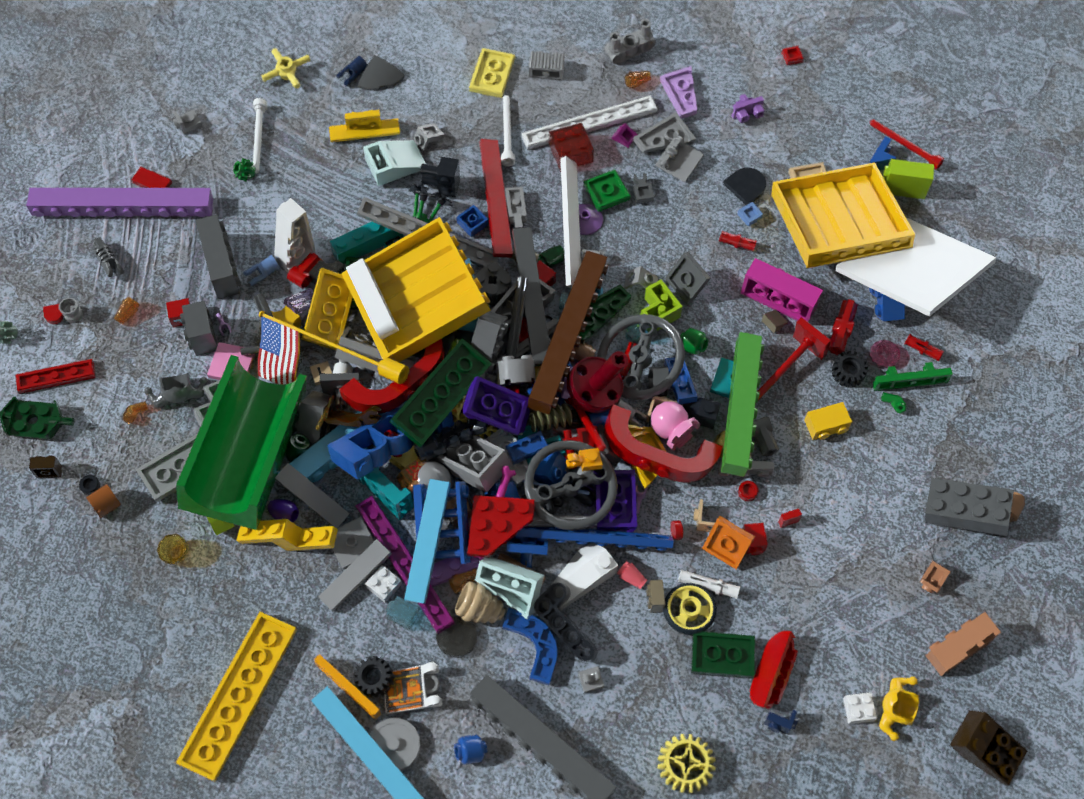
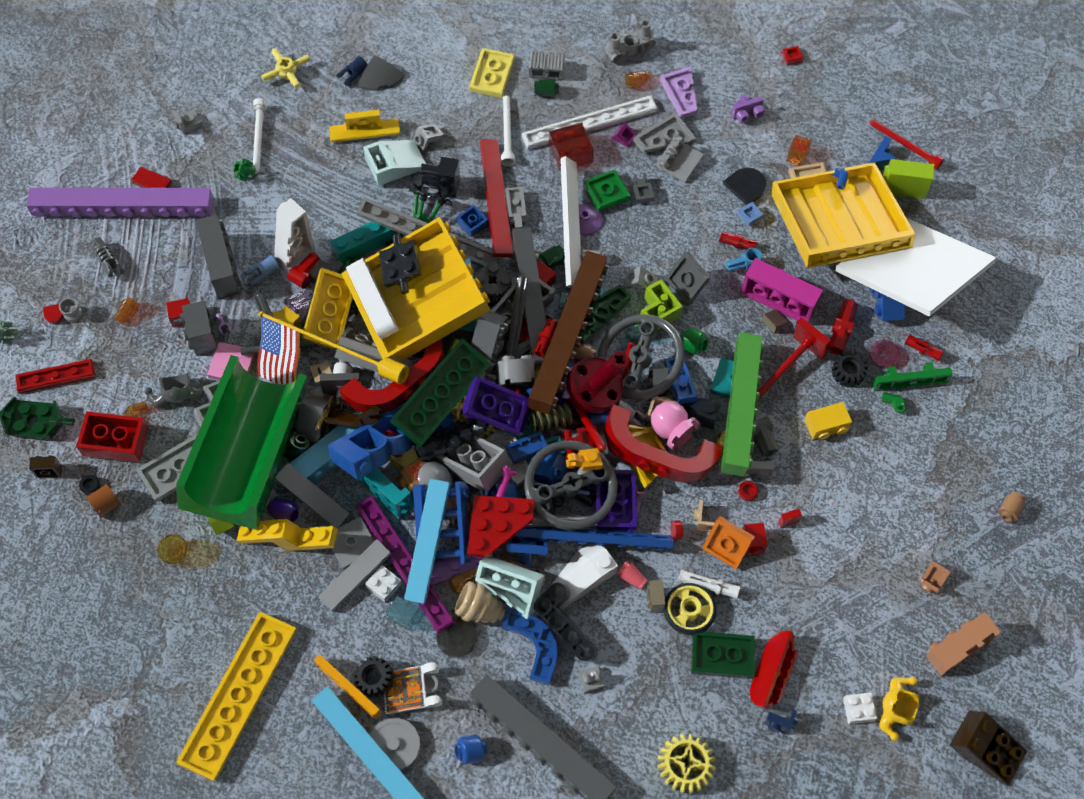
dark grey brick [925,478,1014,536] -> none
none -> red brick [76,411,149,463]
none -> black plate [379,234,422,294]
none -> red pin [533,319,558,357]
none -> dark green brick [534,79,559,97]
none -> dark azure axle [726,248,762,272]
none -> clear orange brick [786,135,812,166]
none -> blue arm [833,168,848,190]

